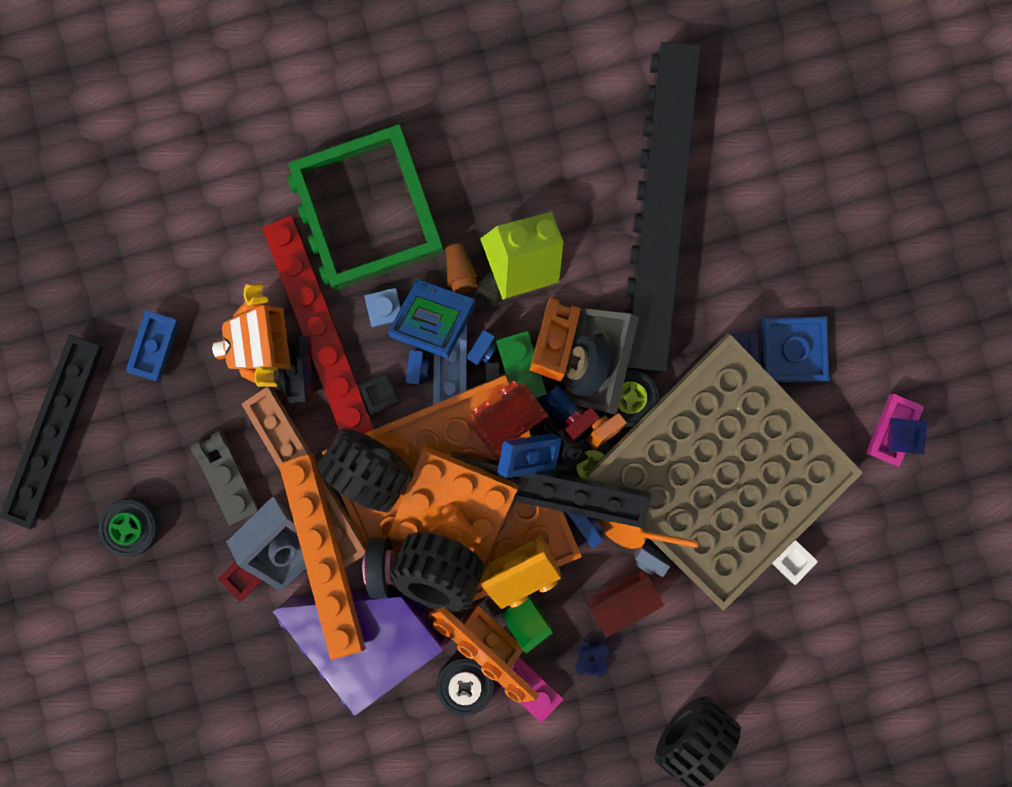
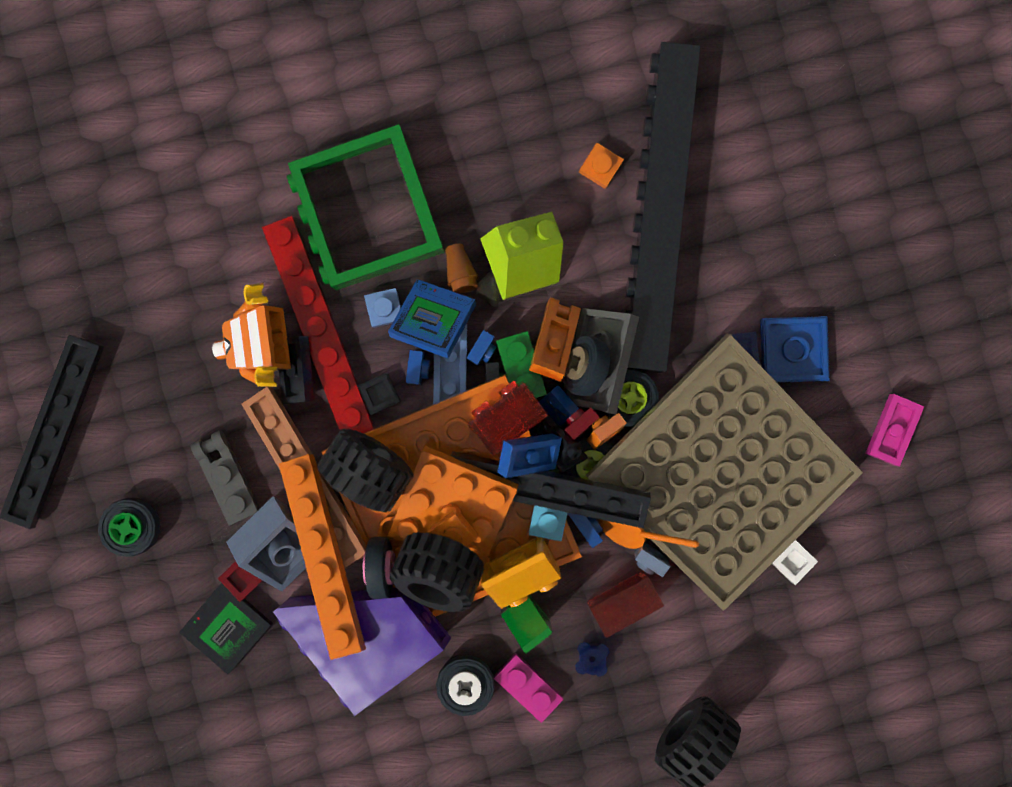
blue plate [125,310,180,382] -> none
orange bracket [427,605,539,703] -> none
clear blue plate [886,418,928,455] -> none
none -> tile [179,583,273,675]
none -> medium azure plate [529,505,568,542]
none -> orange plate [579,143,624,189]

